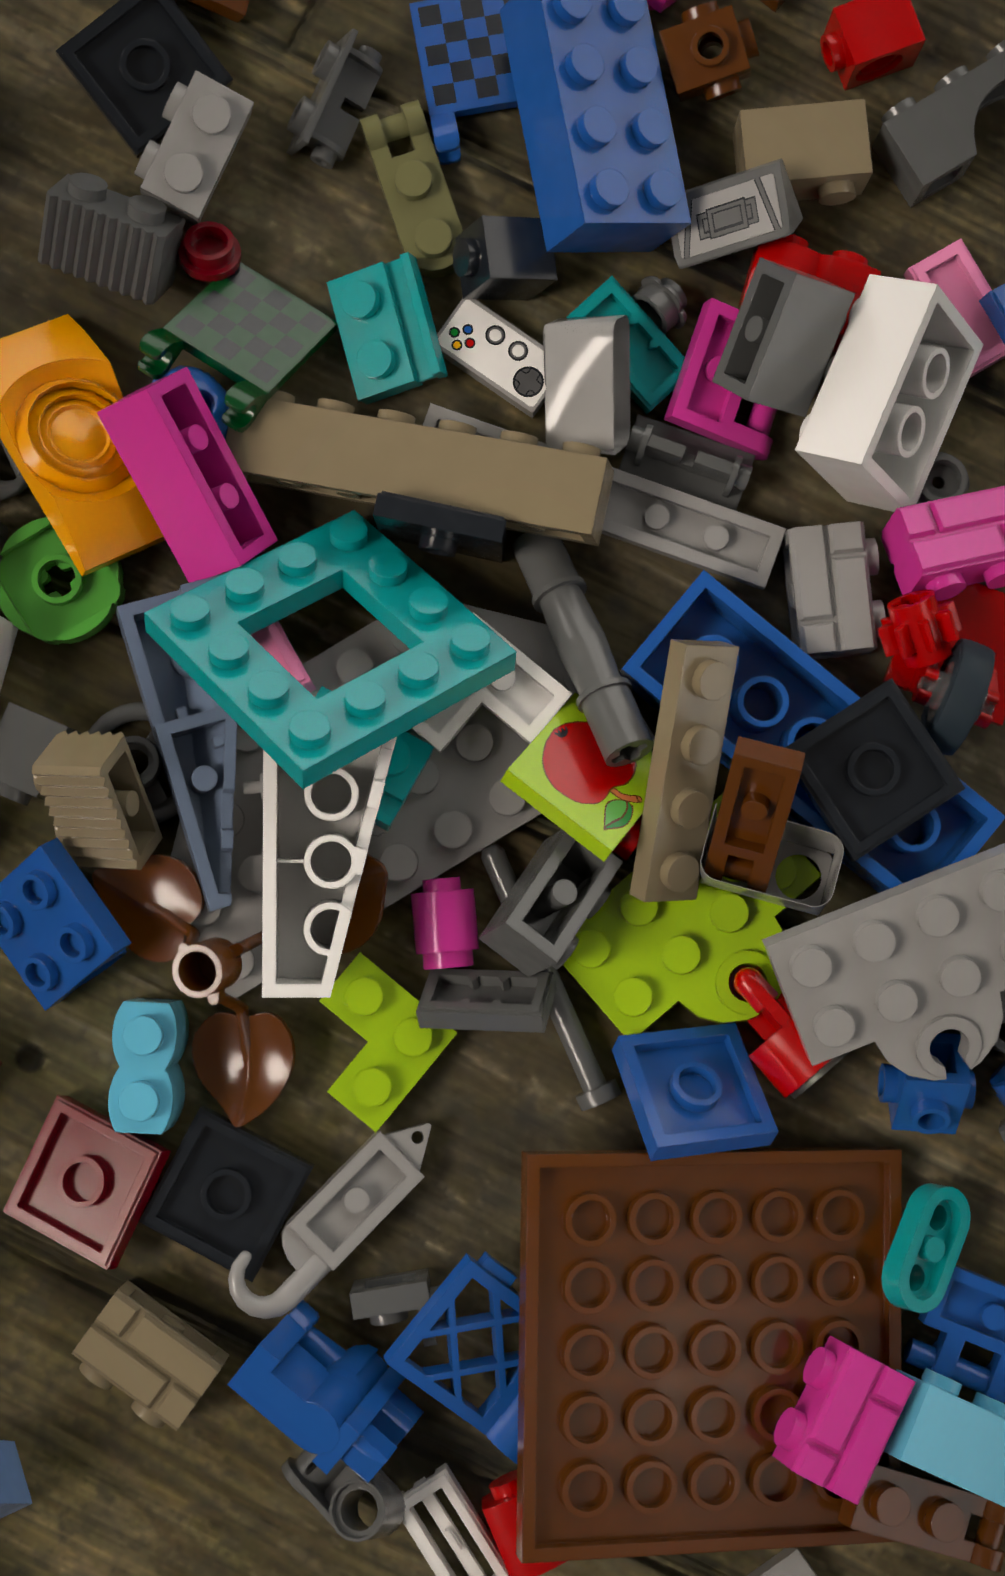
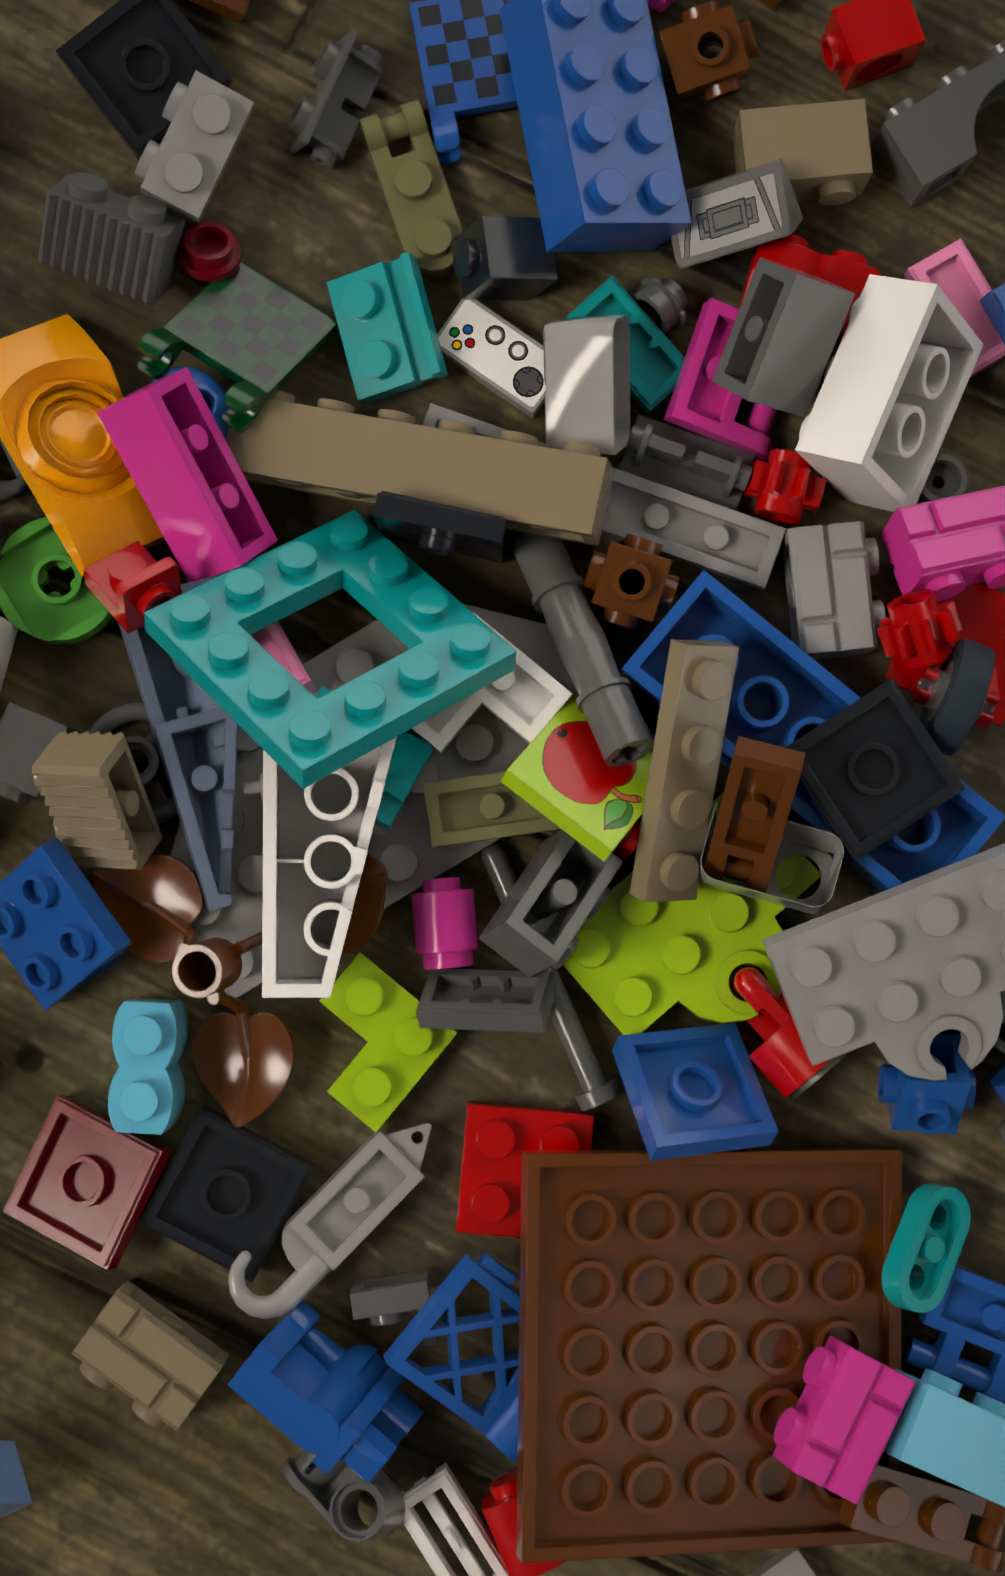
none -> red bracket [83,541,181,634]
none -> olive plate [423,771,560,848]
none -> red plate [456,1102,594,1238]
none -> reddish brown brick [583,534,680,630]
none -> red gear [744,449,827,525]

